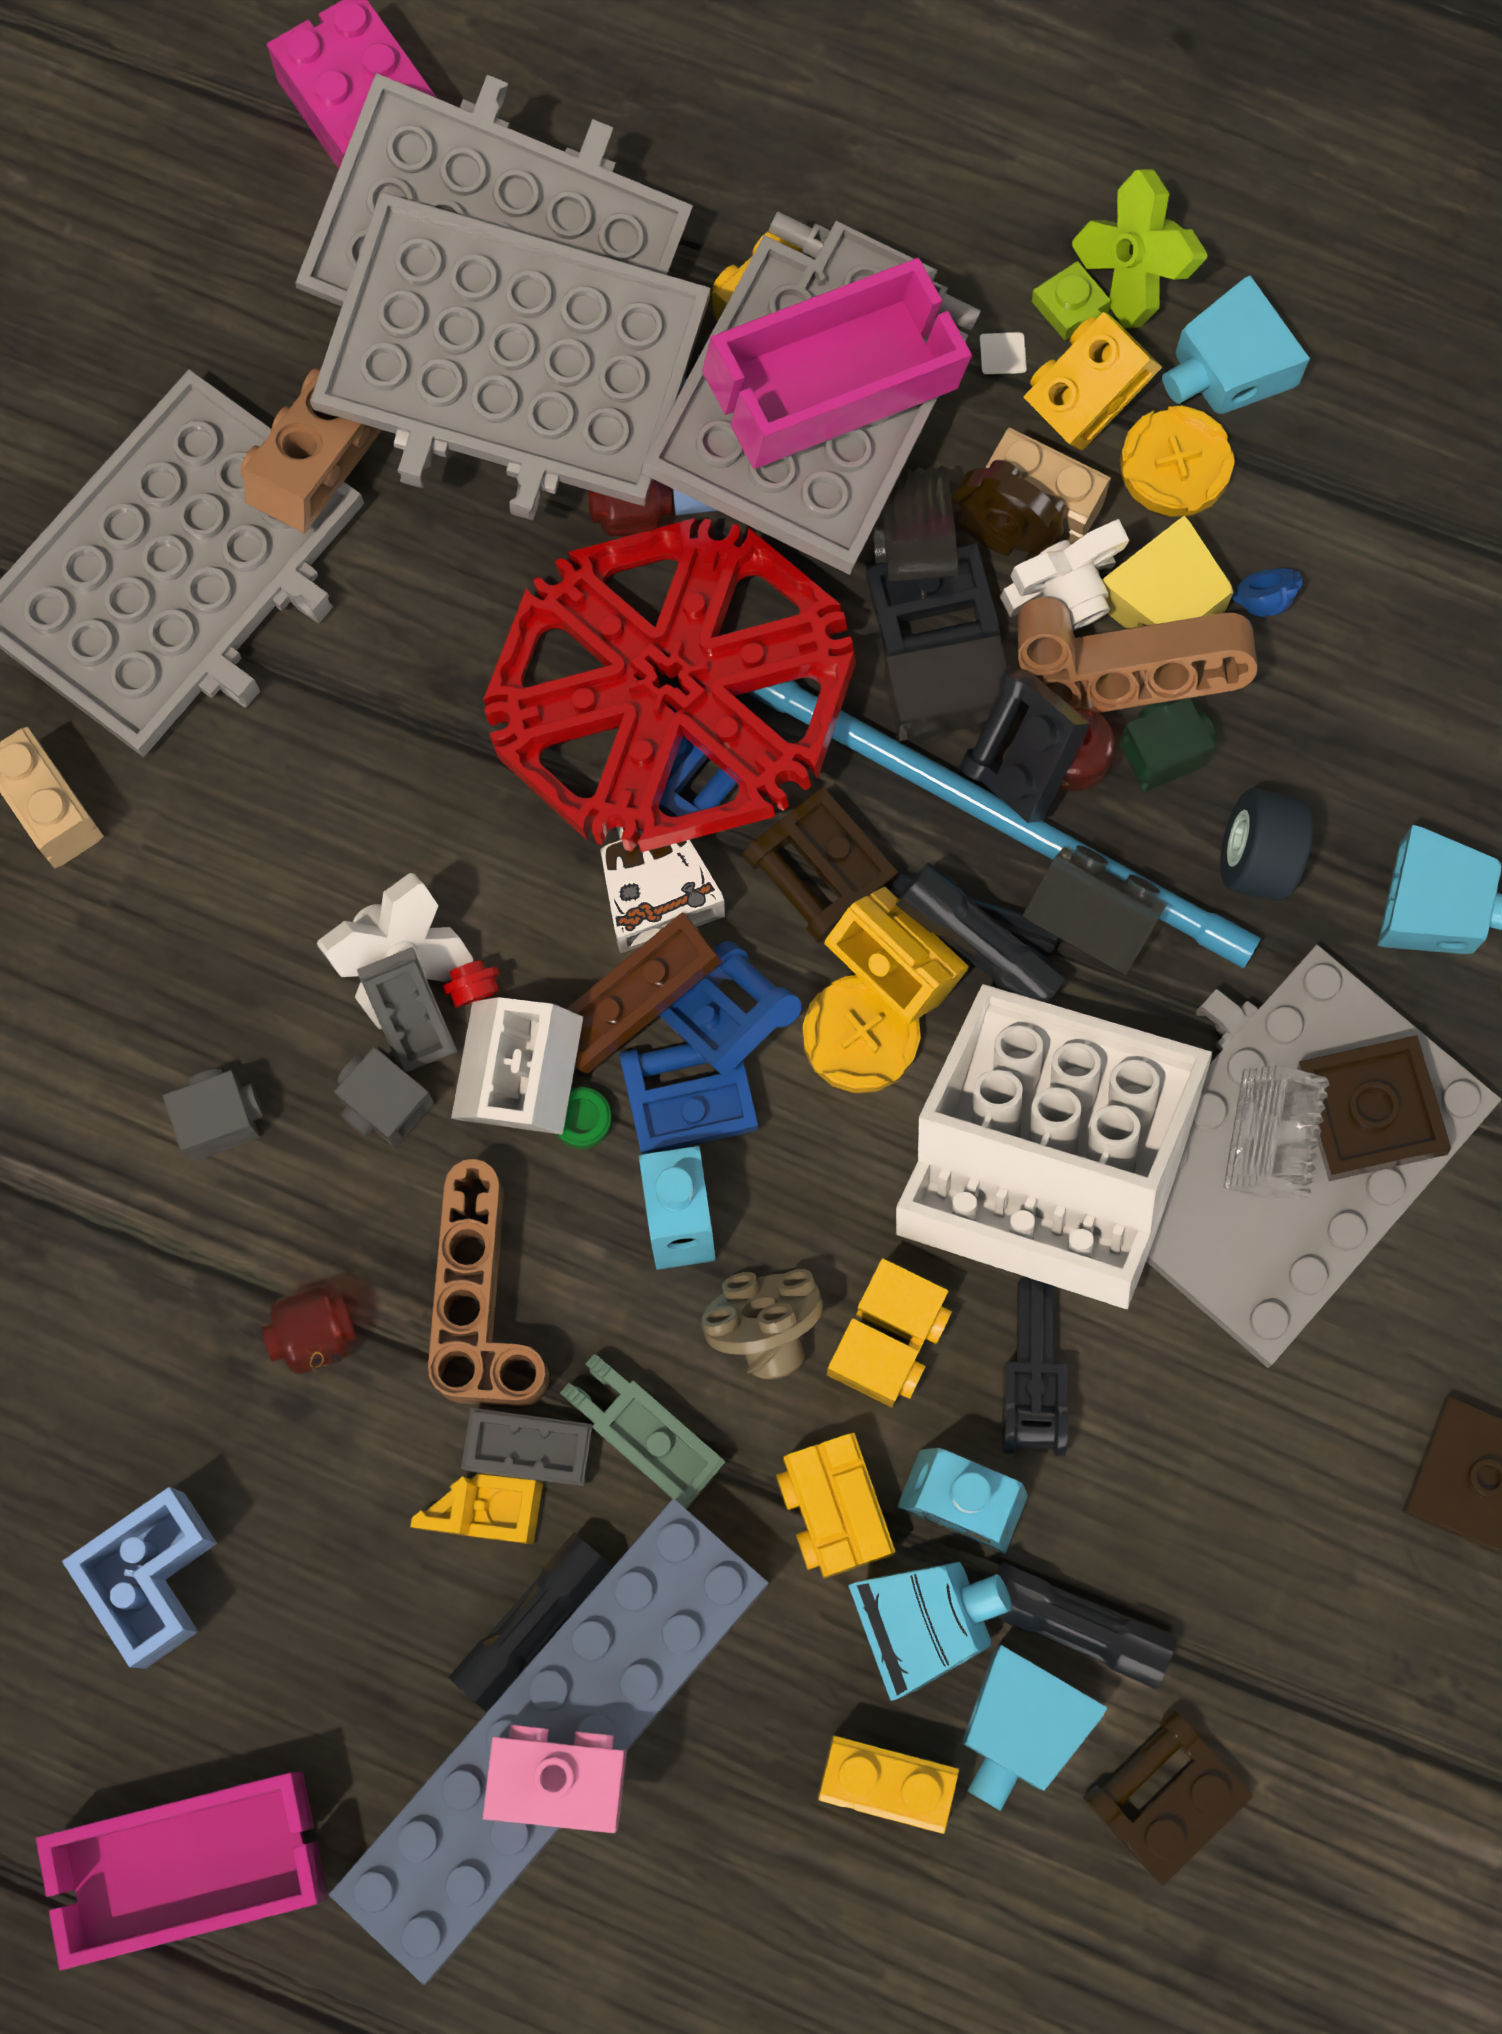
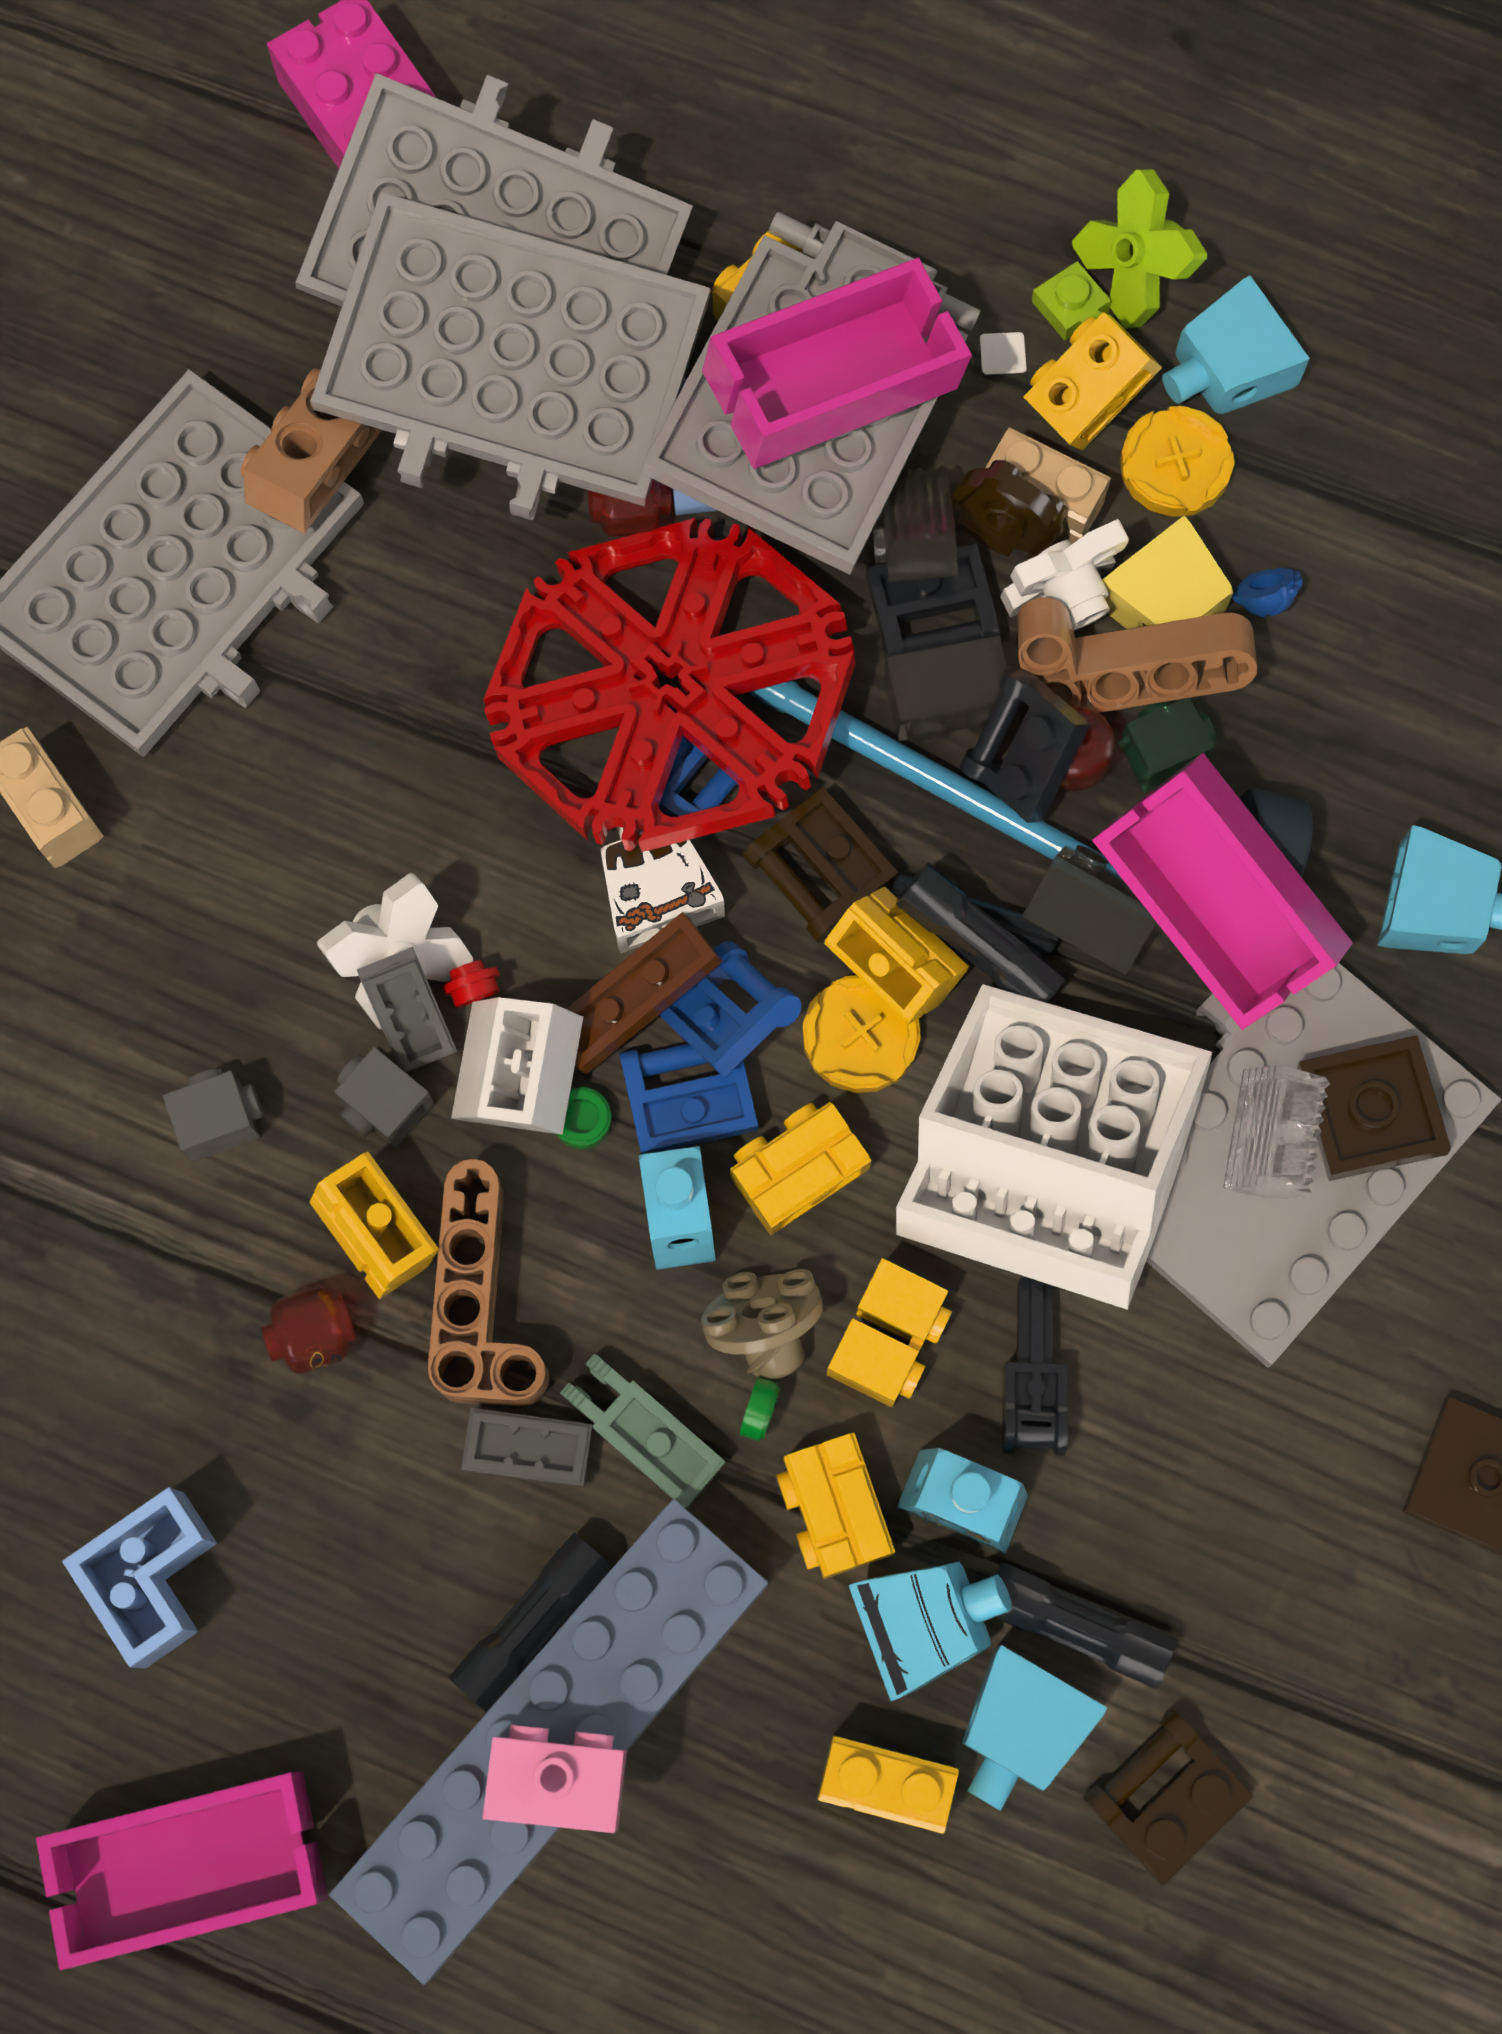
yellow slope [410,1474,543,1545] -> none
none -> yellow brick [309,1151,439,1299]
none -> yellow brick [730,1102,872,1236]
none -> green tile [739,1376,781,1442]
none -> dark pink piece [1092,753,1353,1030]

